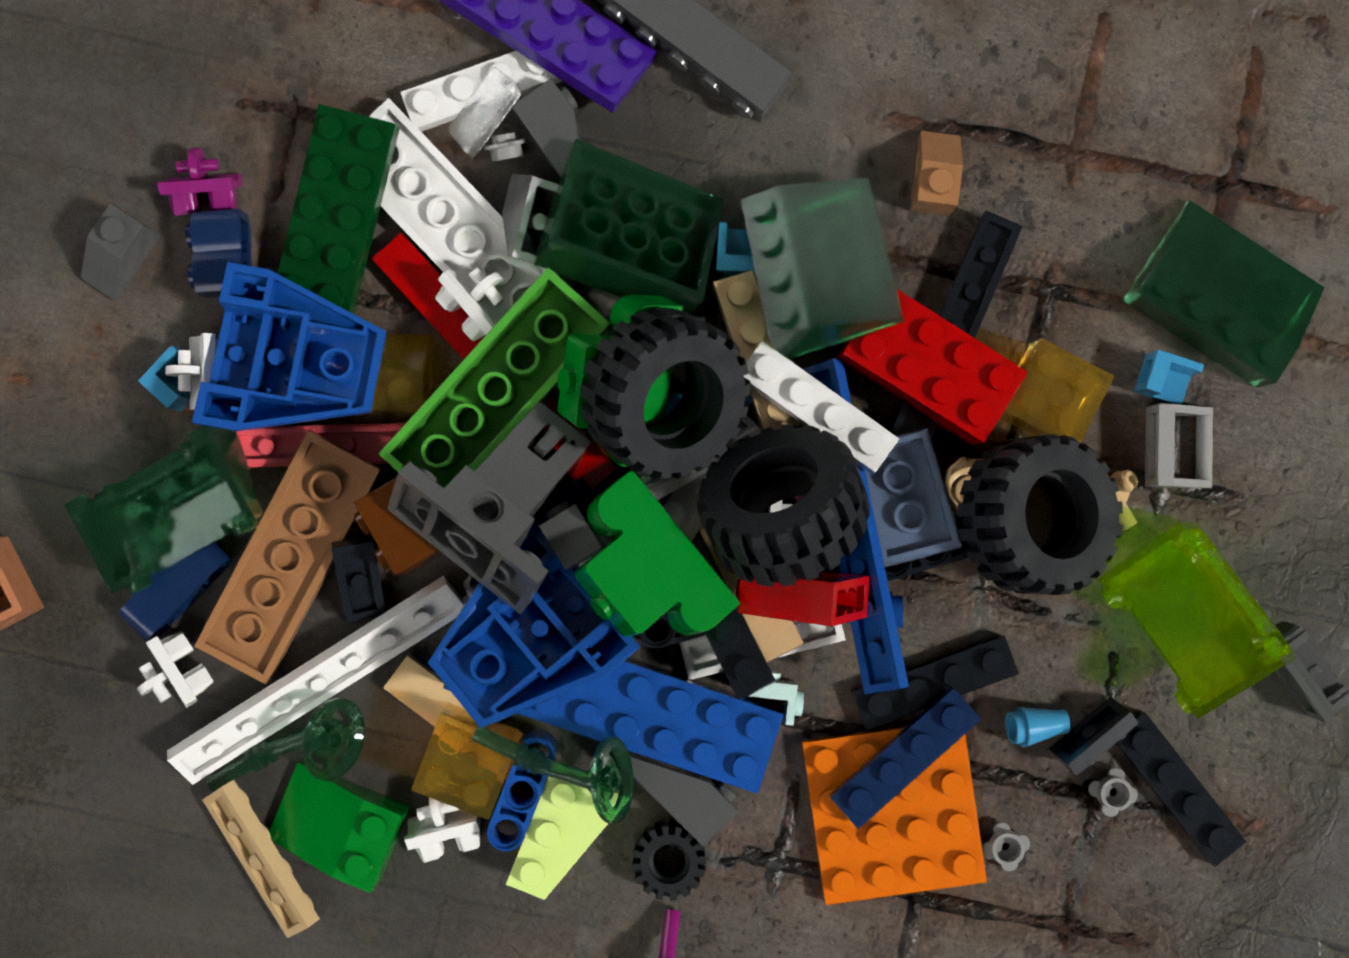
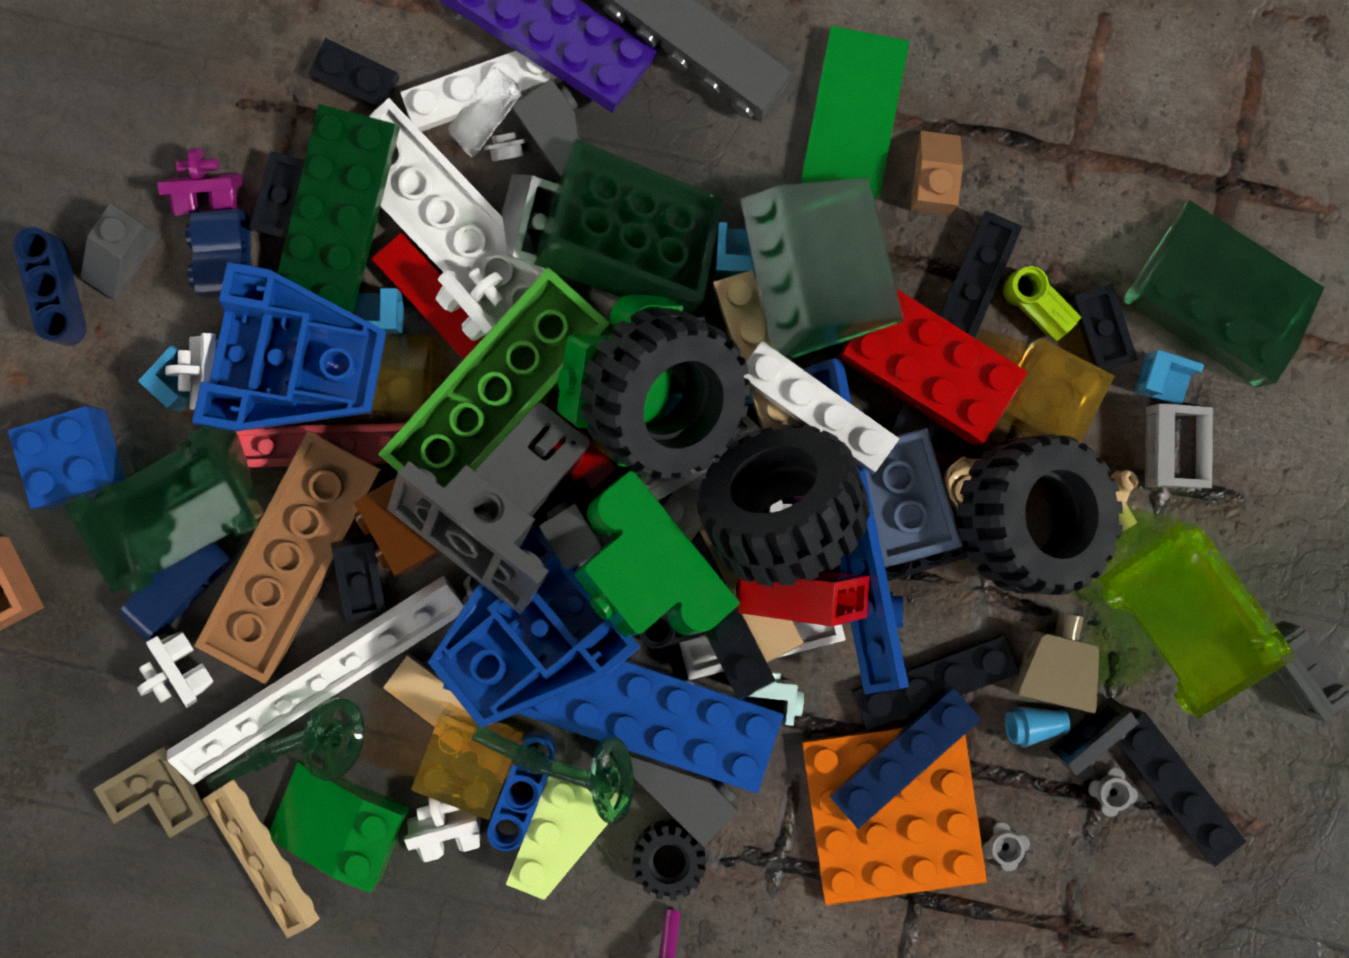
none -> blue brick [7,406,128,510]
none -> dark blue beam [14,227,87,346]
none -> dark tan plate [93,745,210,838]
none -> black plate [249,151,305,240]
none -> black plate [308,38,400,109]
none -> dark azure panel [354,288,404,335]
none -> green tile [800,26,910,200]
none -> lime piece [1002,266,1081,342]
none -> dark tan torso [1009,612,1100,713]
none -> black plate [1070,283,1138,374]

